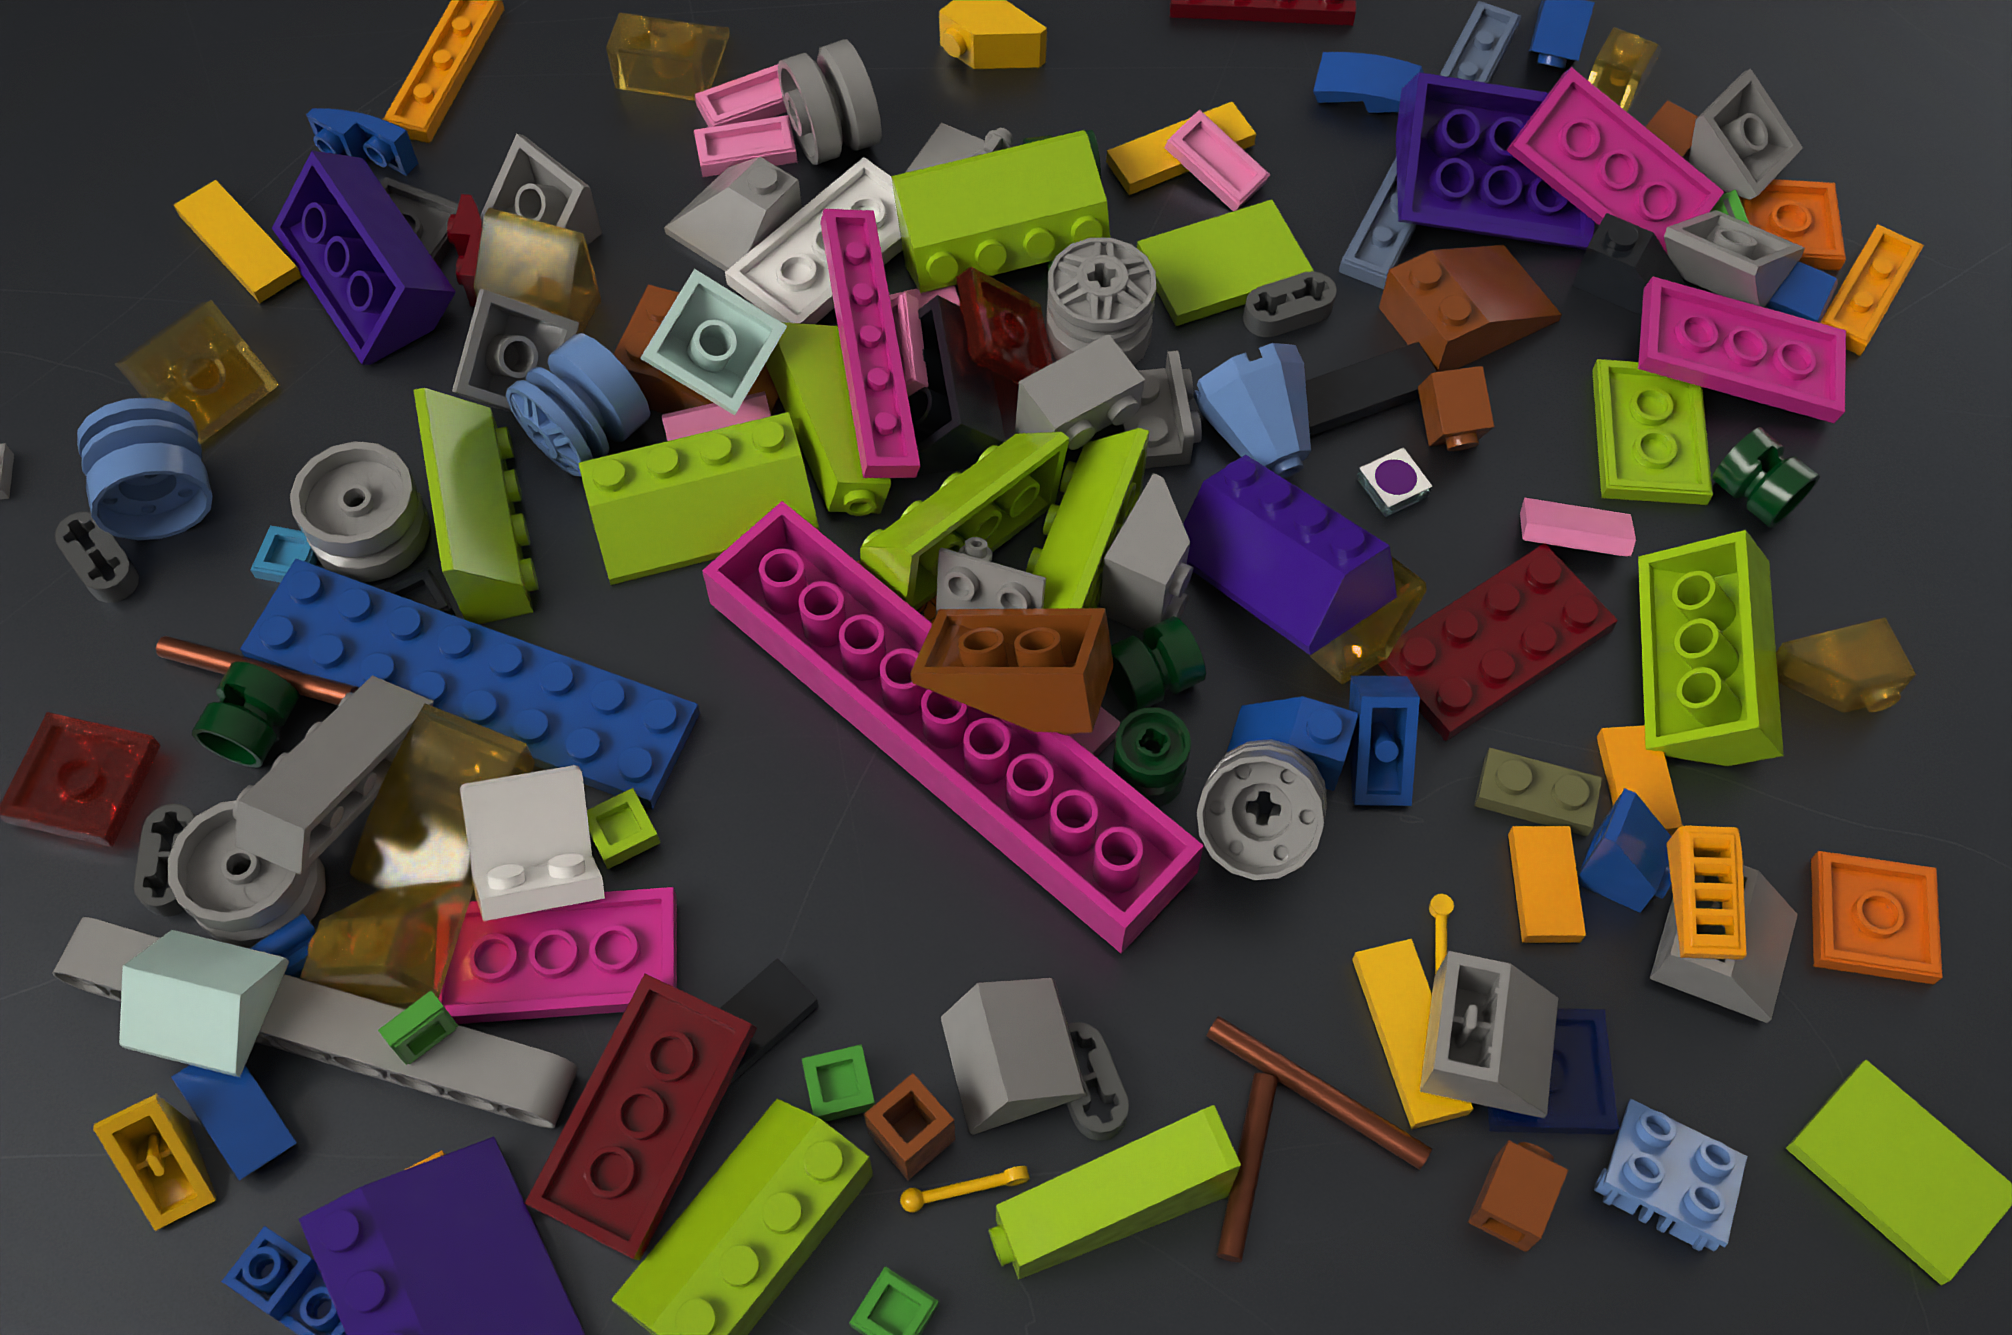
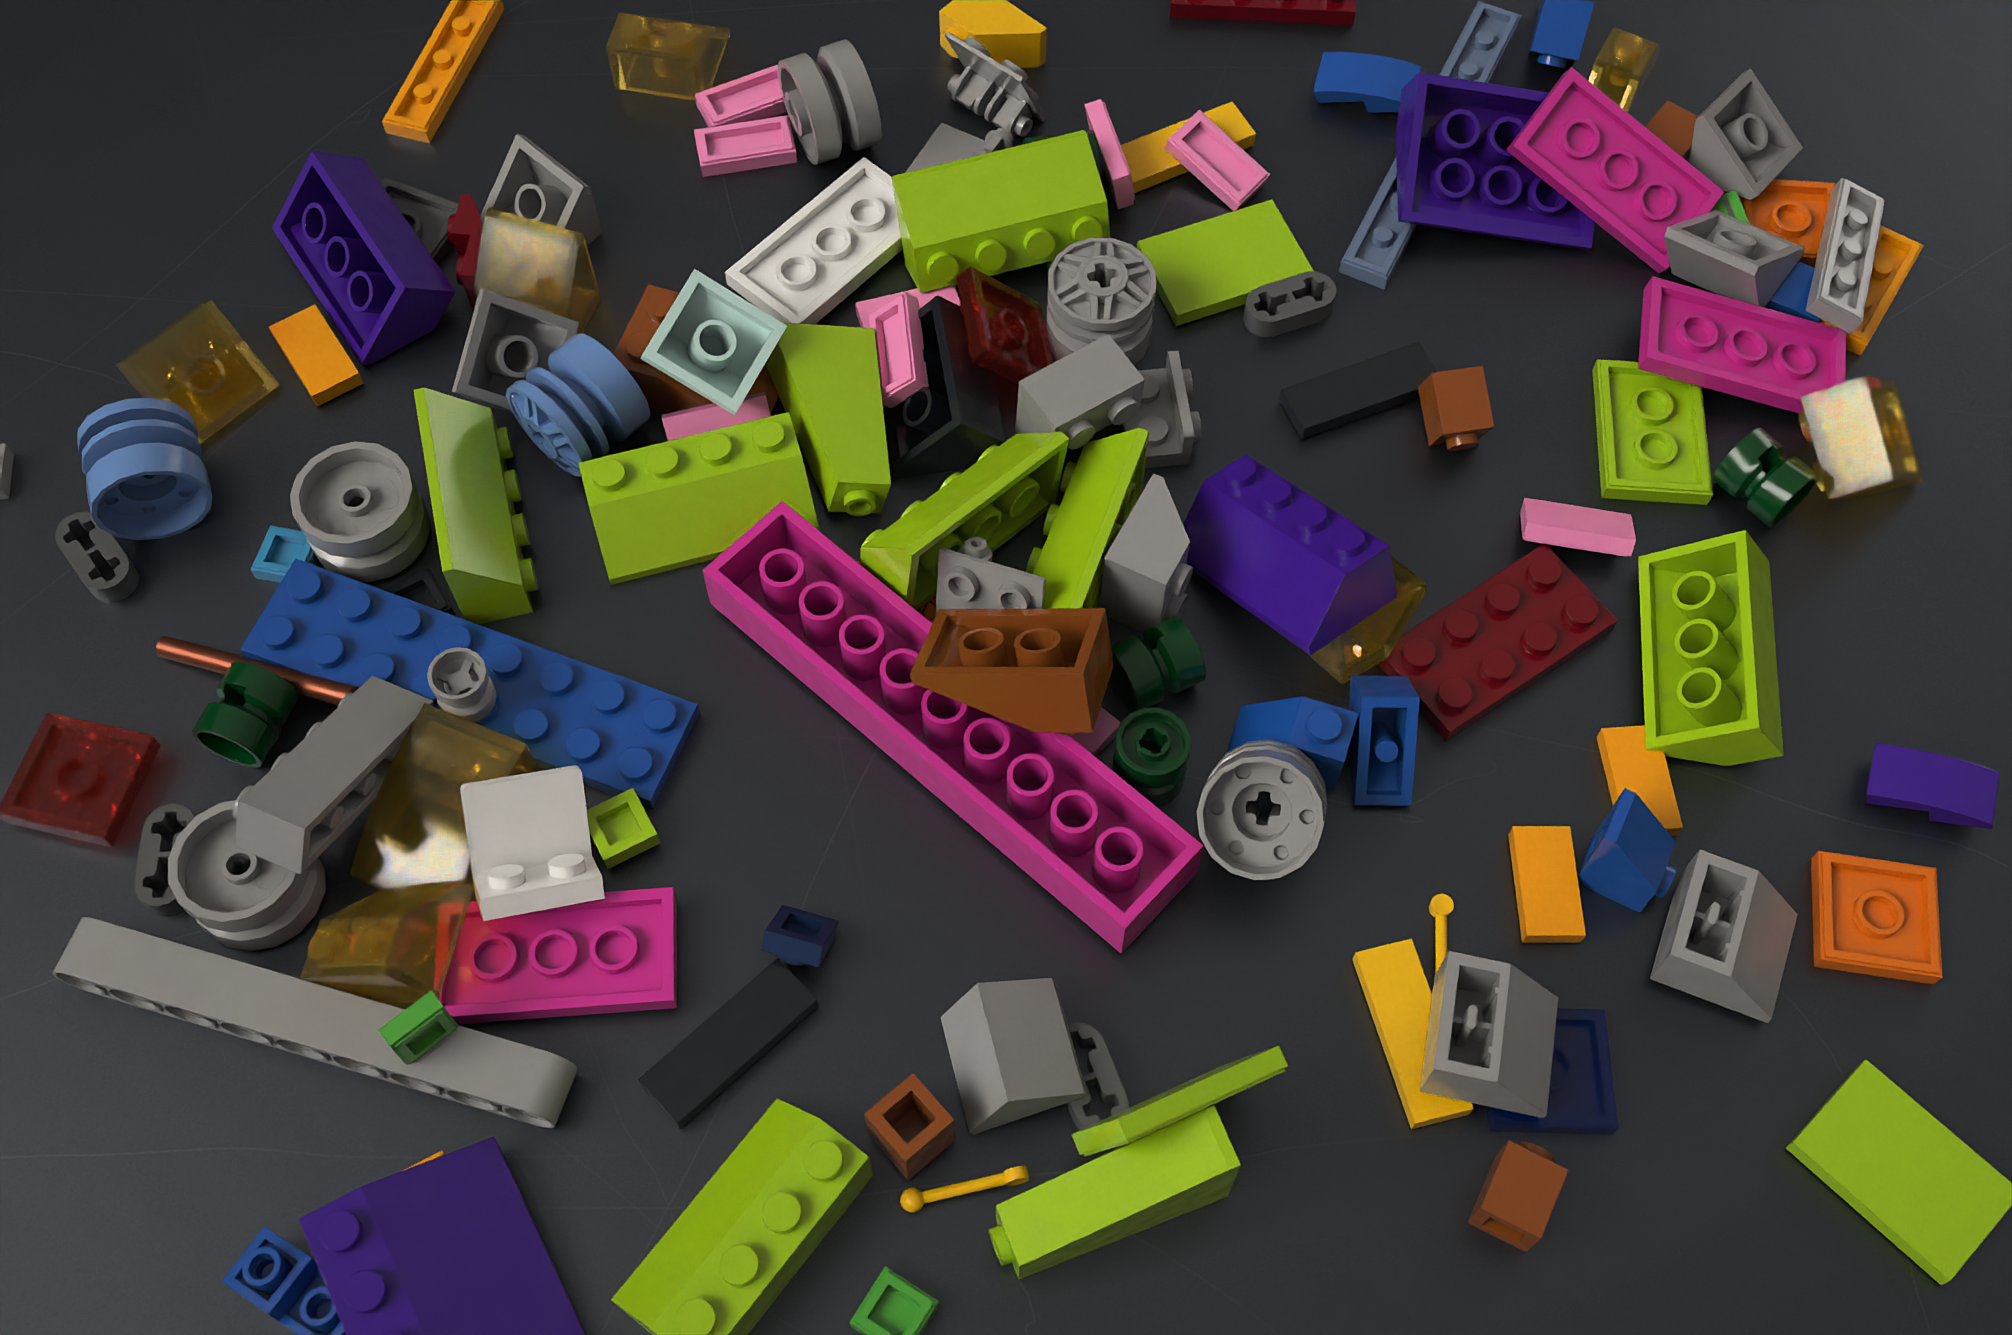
yellow slope [93,1094,216,1231] -> none
light aqua slope [119,930,289,1077] -> none
blue slope [171,1065,296,1181] -> none
yellow tile [174,180,302,304] -> none
blue plate [249,913,323,978] -> none
blue slope [306,108,419,176] -> none
dark red plate [525,973,757,1261] -> none
light grey slope [664,157,802,271] -> none
bright green plate [801,1044,875,1122] -> none
dark pink plate [820,209,920,478] -> none
medium blue cone [1193,343,1311,479] -> none
copper bar [1206,1016,1432,1170] -> none
copper bar [1217,1073,1278,1262] -> none
tile [1357,447,1433,517] -> none
dark orange slope [1379,245,1562,372] -> none
olive plate [1474,747,1602,837] -> none
black slope [1572,213,1686,316] -> none
medium blue hinge [1594,1098,1747,1251] -> none
light orange slope [1666,826,1746,960] -> none
clear yellow slope [1776,617,1916,713] -> none
none -> light orange tile [269,304,364,407]
none -> light grey wheel [427,647,497,724]
none -> dark blue plate [761,905,839,967]
none -> light grey hinge [945,32,1046,137]
none -> lime tile [1071,1045,1288,1156]
none -> bright pink tile [1084,99,1135,209]
none -> clear yellow slope [1799,376,1924,500]
none -> light grey tile [1806,178,1885,334]
none -> dark purple slope [1866,743,2000,829]

